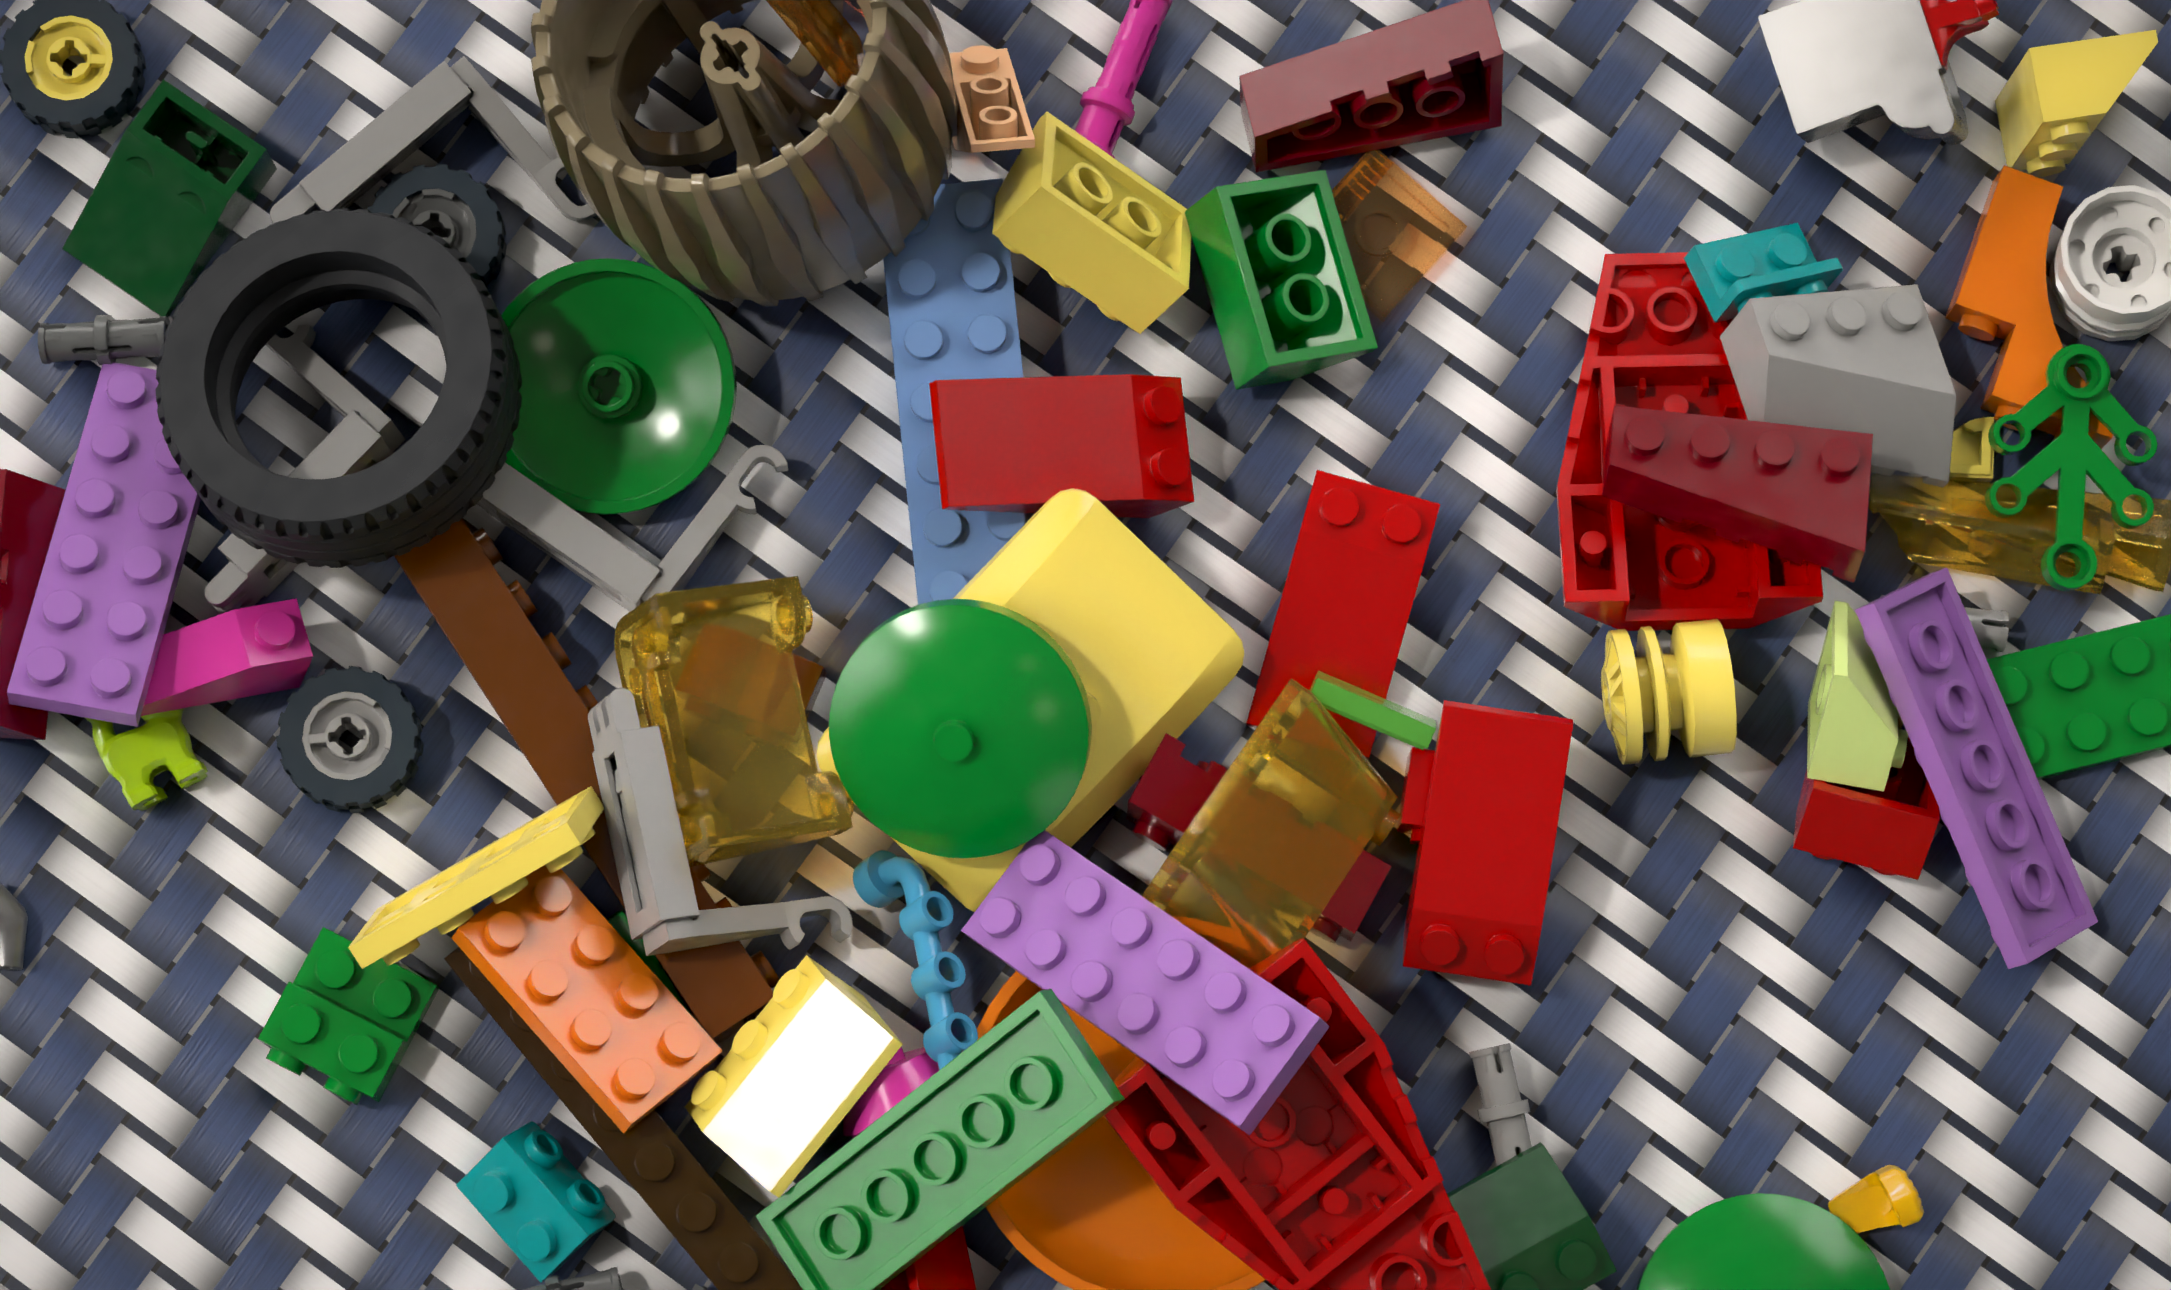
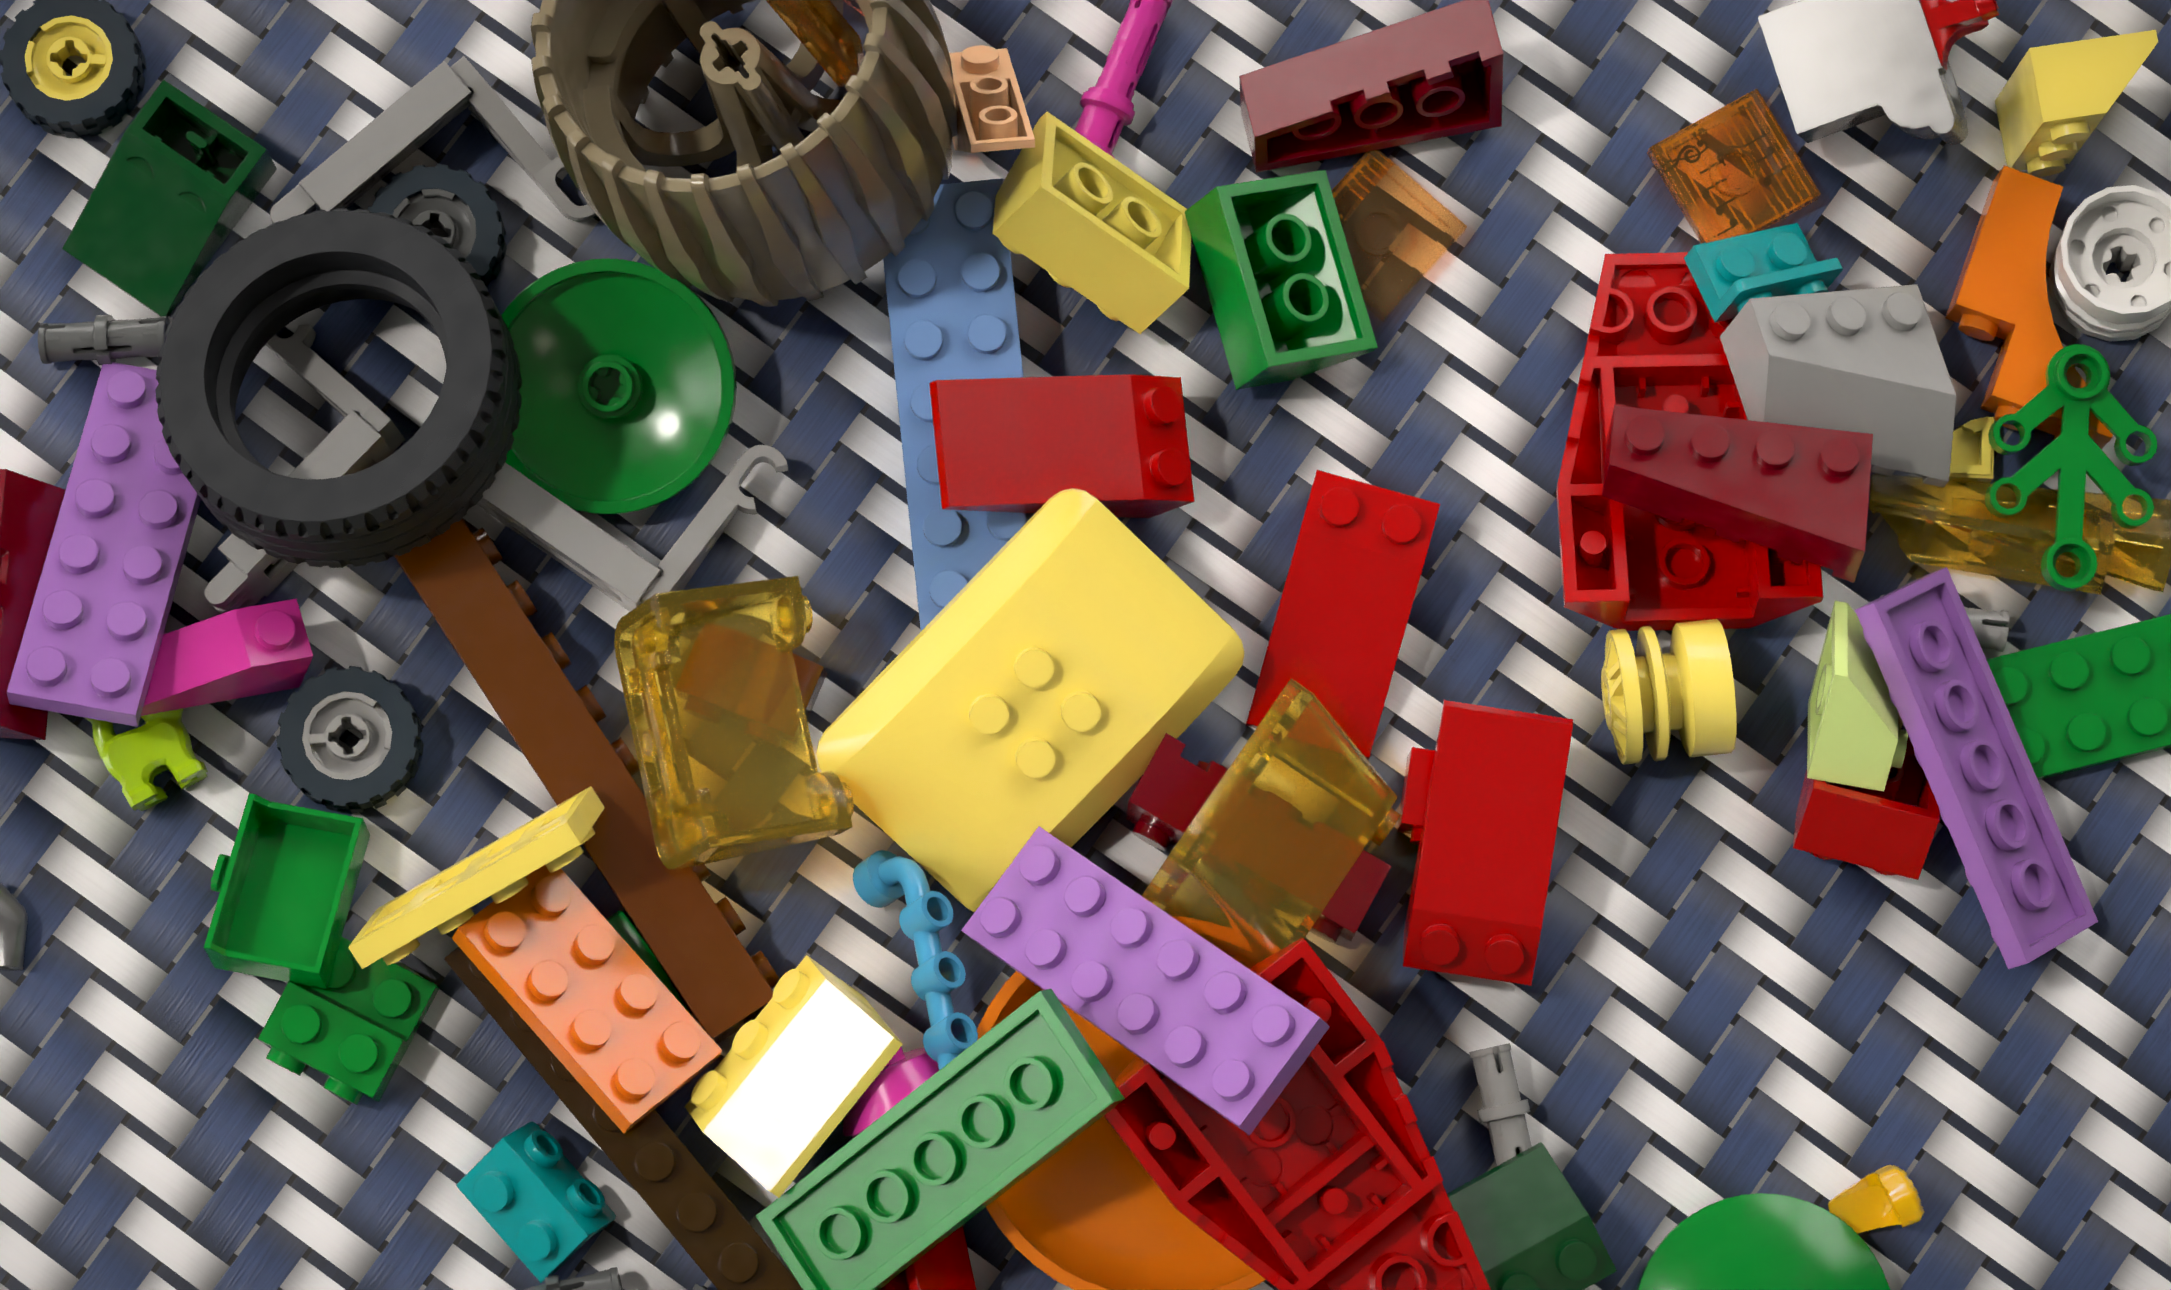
light grey hinge [588,688,853,956] -> none
green dish [829,599,1092,858] -> none
bright green tile [1308,670,1436,750] -> none
none -> green container [204,793,370,989]
none -> clear orange tile [1647,89,1821,244]

